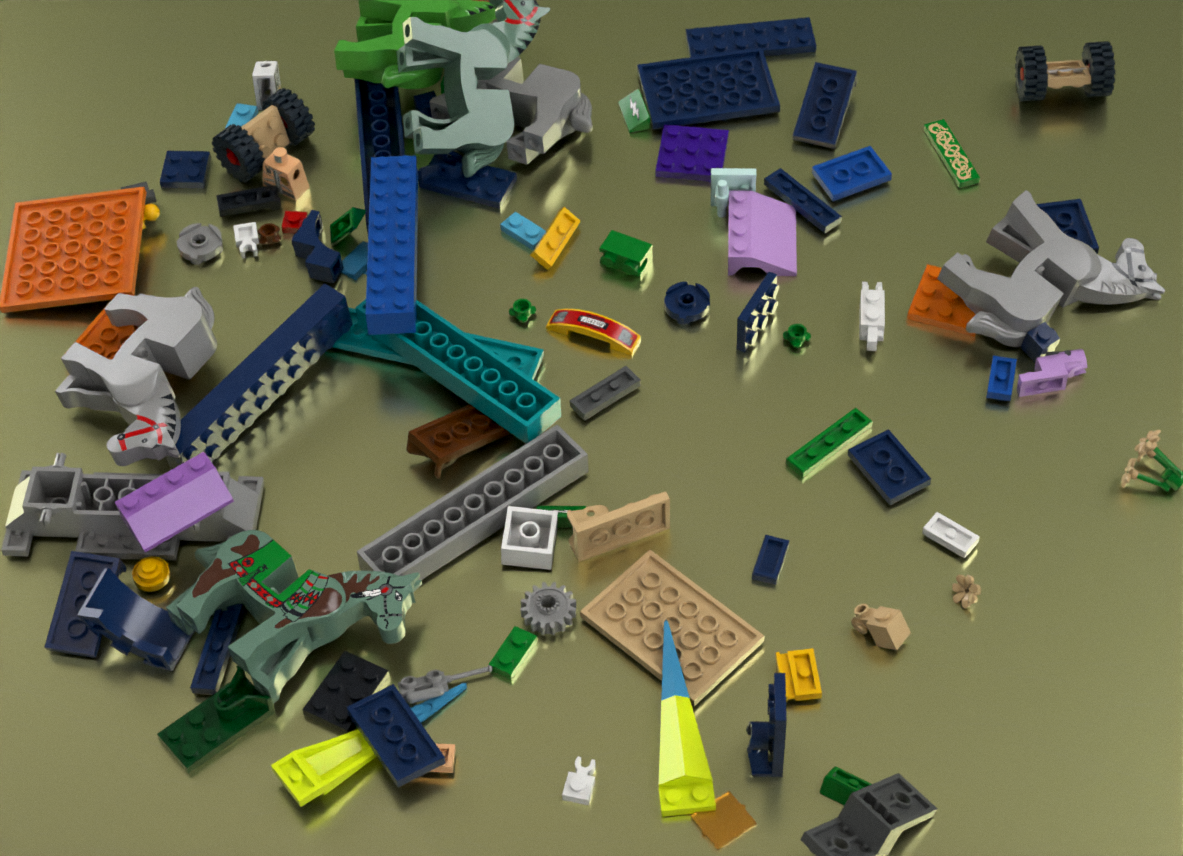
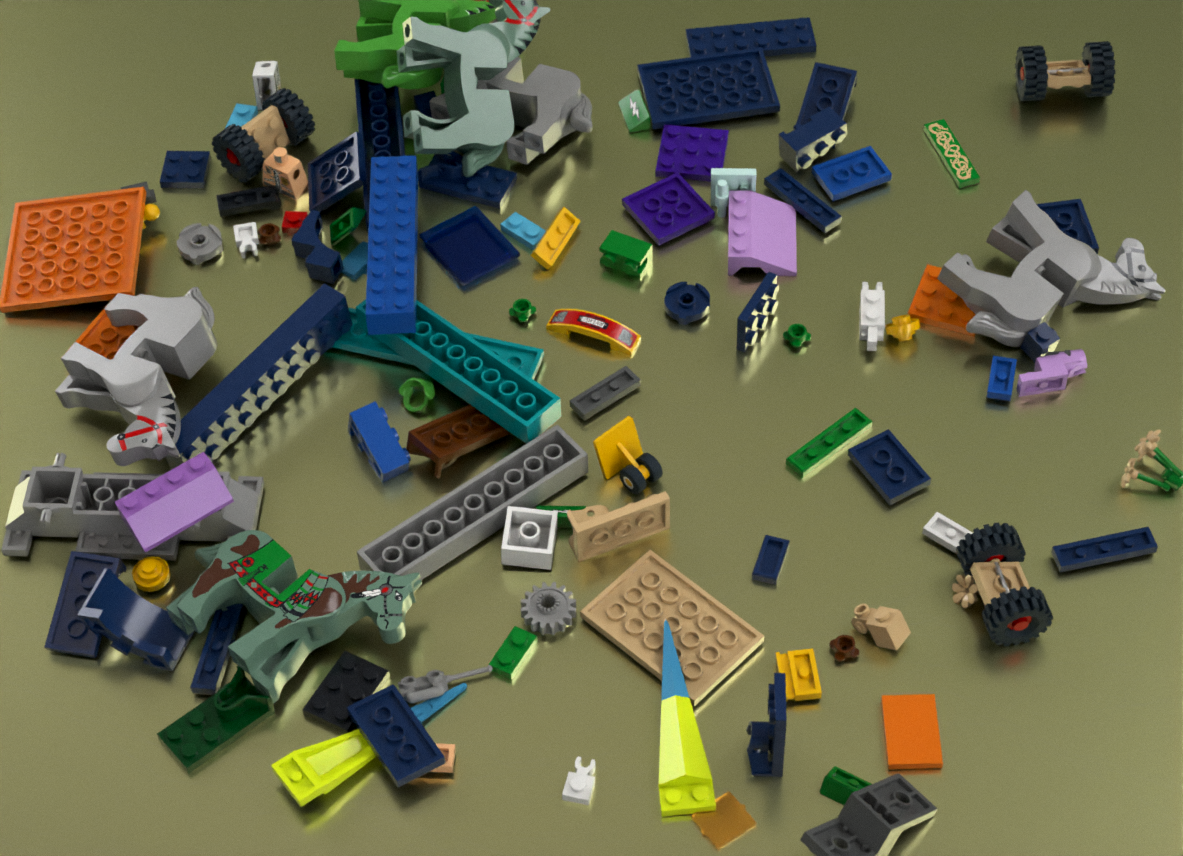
none -> dark blue plate [307,131,365,212]
none -> blue wedge [348,401,411,483]
none -> bright green piece [398,377,435,413]
none -> clear blue piece [419,205,520,286]
none -> yellow plate [593,416,663,494]
none -> dark purple plate [622,172,715,246]
none -> dark blue wedge [778,106,847,173]
none -> reddish brown plate [829,635,859,662]
none -> orange tile [881,694,943,769]
none -> yellow plate [885,315,921,341]
none -> black plate [956,522,1053,646]
none -> dark blue plate [1051,526,1158,572]

